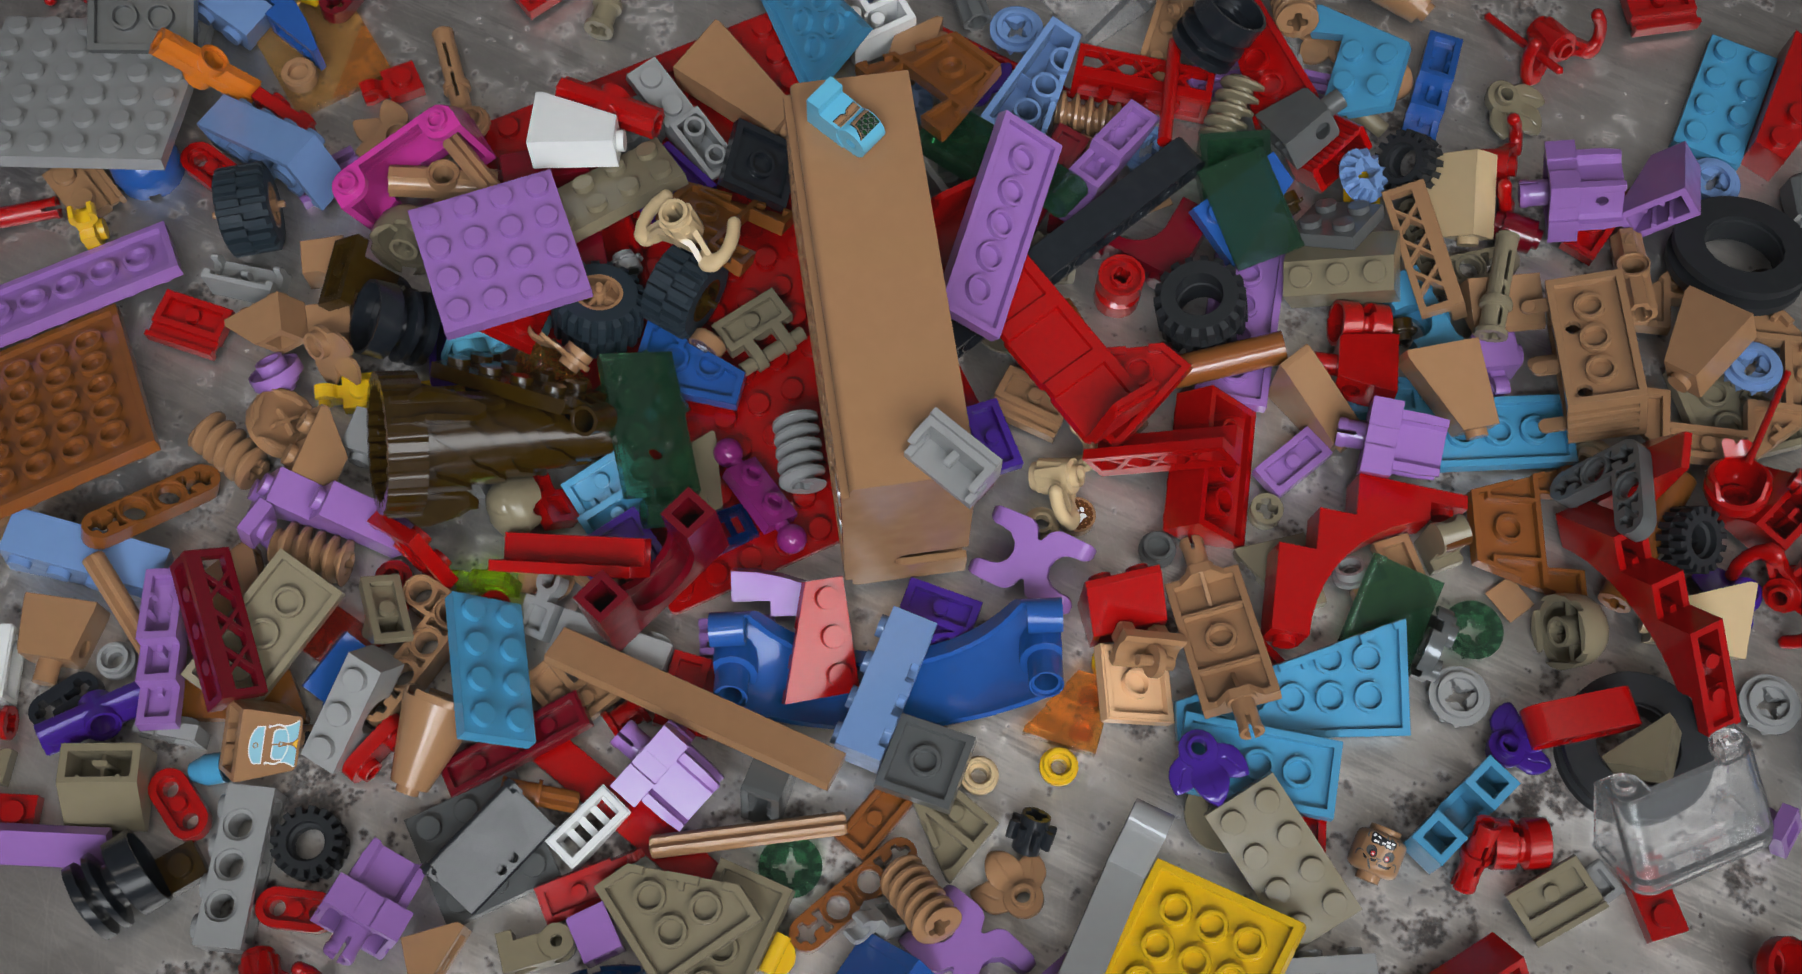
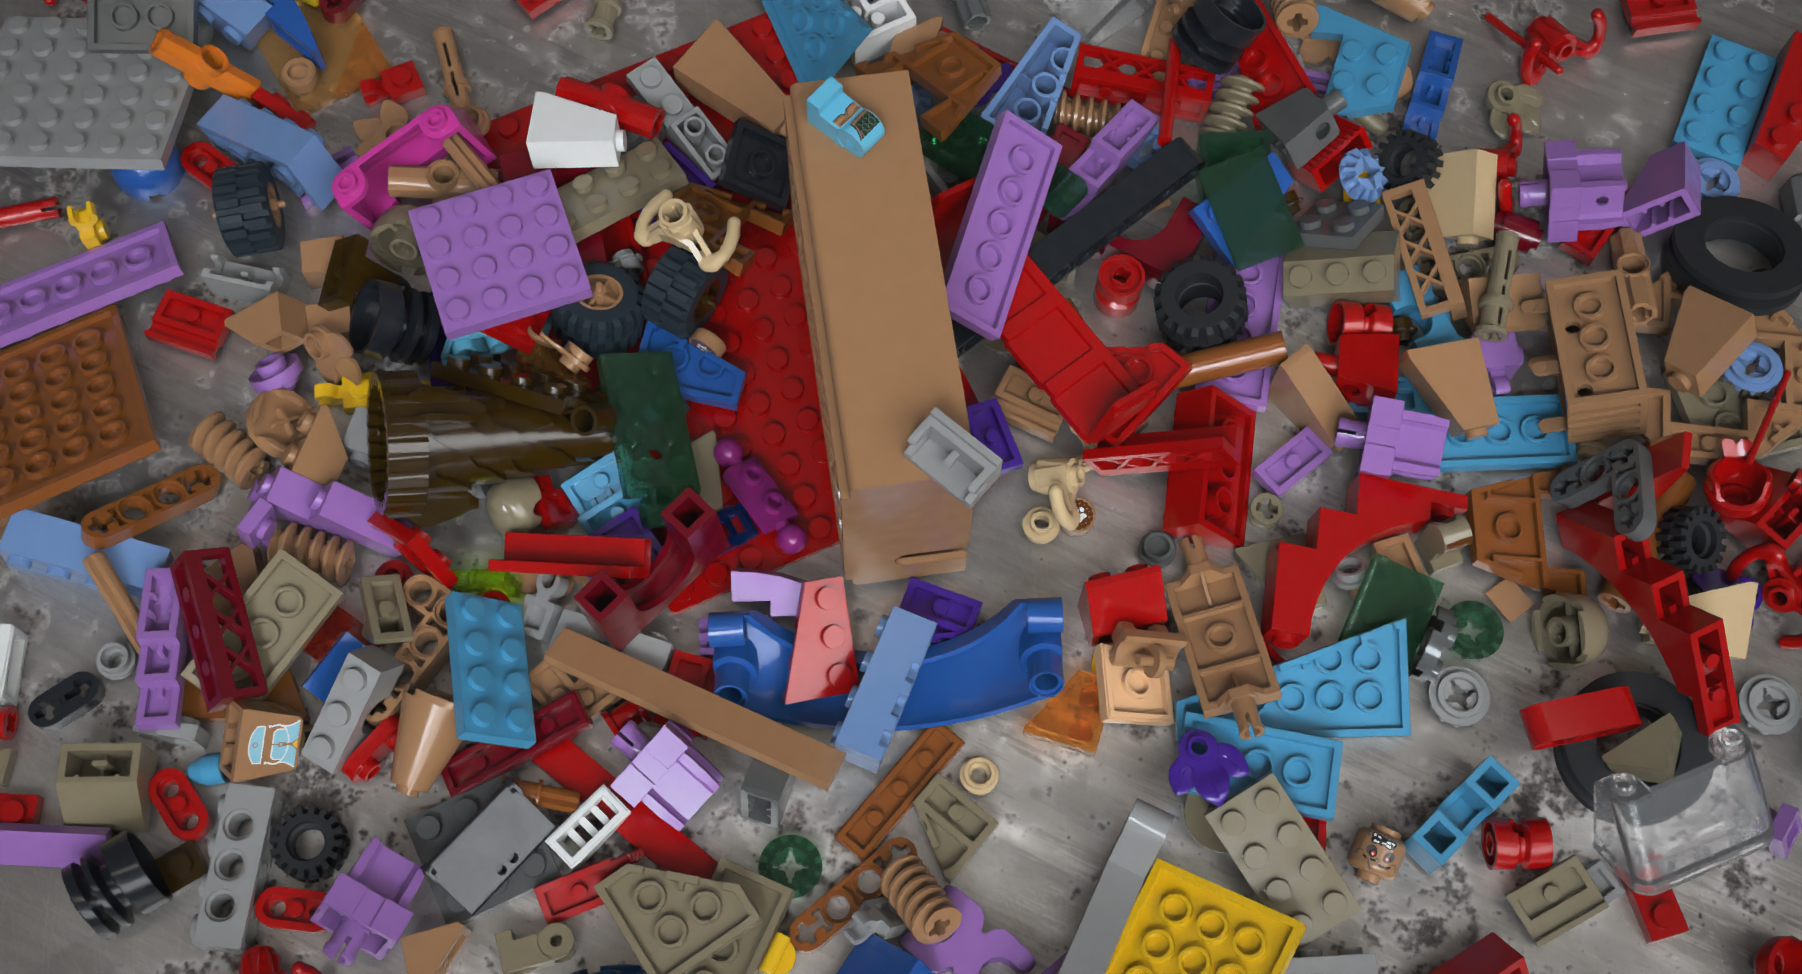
medium nougat torso [17,592,111,687] -> none
dark purple piece [33,681,140,756] -> none
medium nougat plate [42,168,127,218] -> none
medium lavender panel [566,901,626,969] -> none
medium nougat axle [649,811,847,859] -> none
dark tan plate [711,288,807,377] -> none
light grey piece [772,409,827,494] -> none
dark grey plate [874,713,977,814] -> none
medium lavender piece [968,505,1097,614] -> none
medium nougat plate [970,851,1046,919] -> none
medium blue gear [990,6,1044,56] -> none
black gear [1005,807,1057,857] -> none
yellow plate [1039,747,1078,787] -> none
red pin [1450,815,1502,895] -> none
dark purple plate [1485,702,1552,775] -> none

